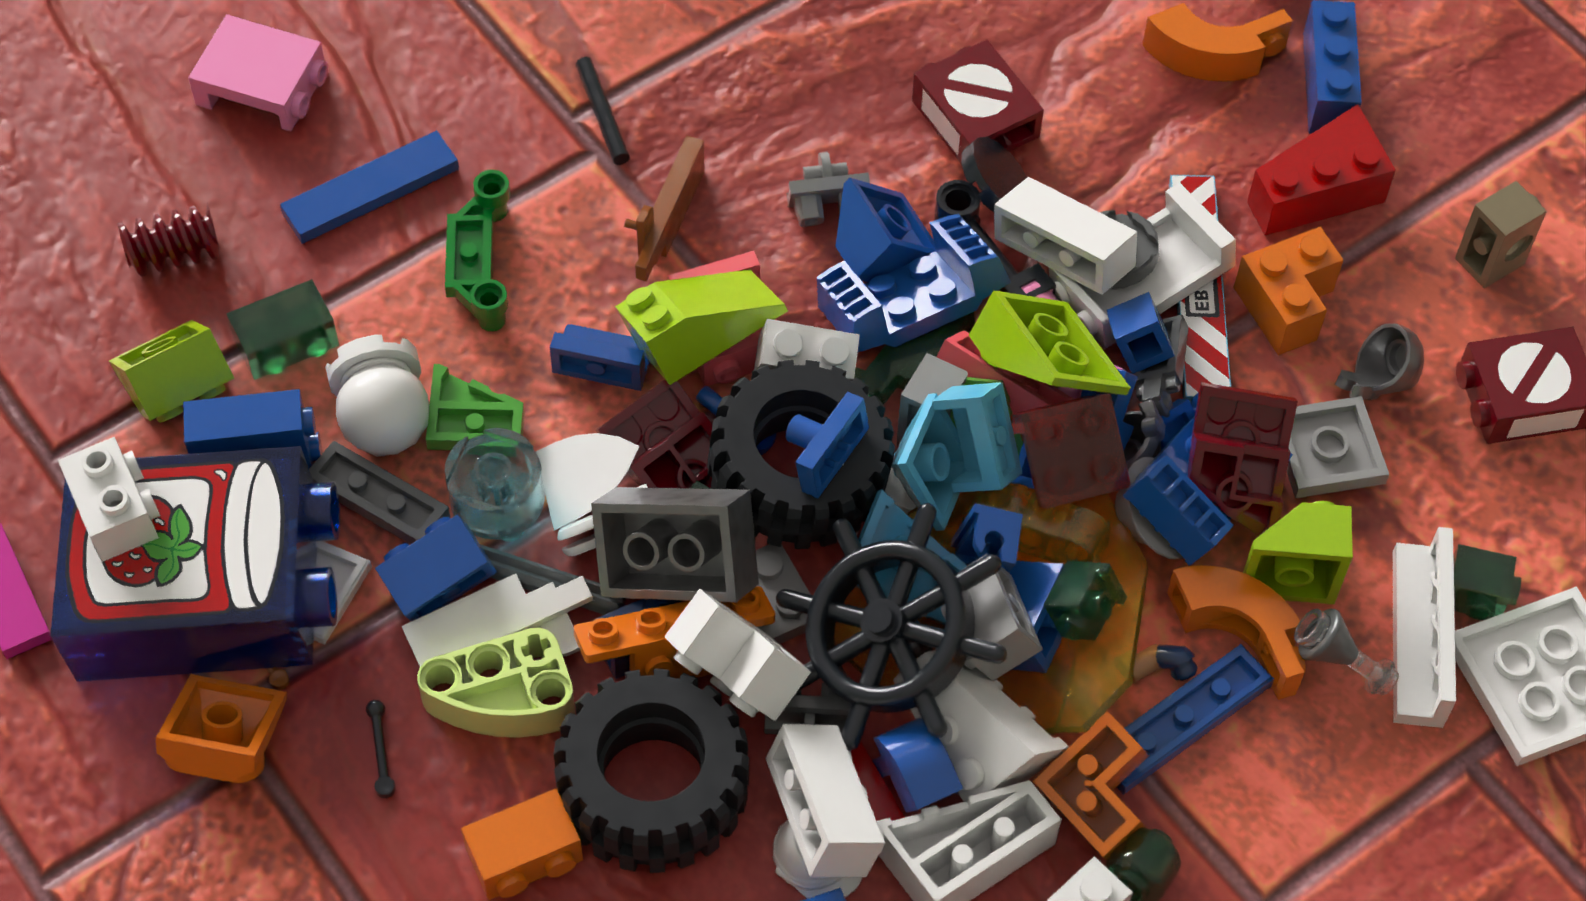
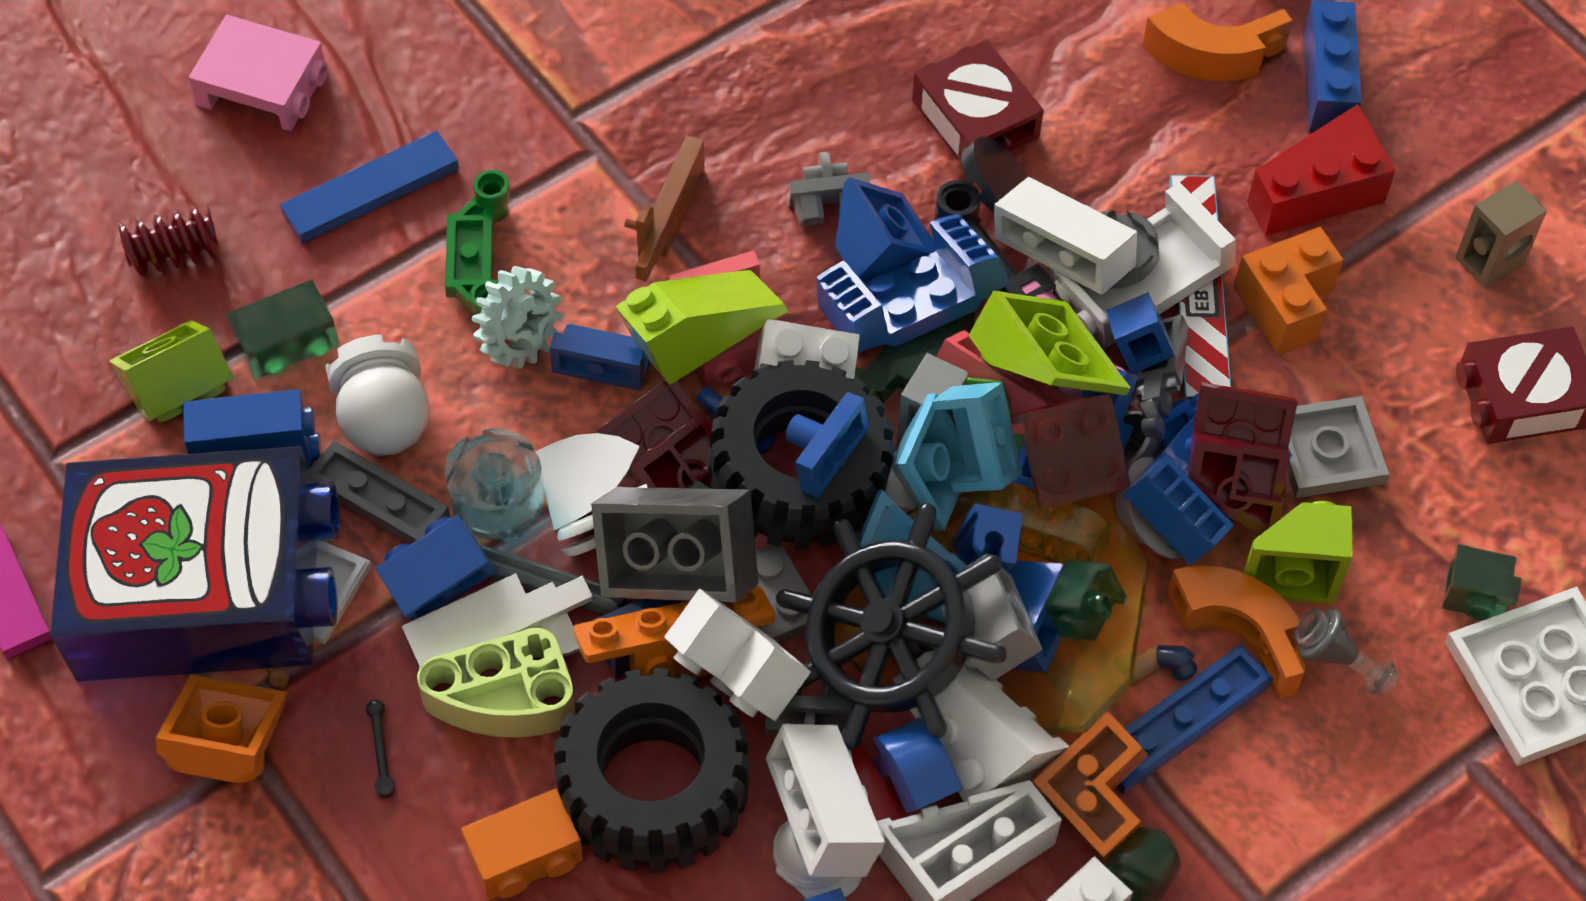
white brick [58,437,160,562] -> none
bright green wing [426,364,525,452] -> none
black bar [575,57,630,165] -> none
flat silver piece [1335,324,1424,400] -> none
white fence [1393,527,1456,728] -> none
none -> light aqua gear [472,266,563,368]

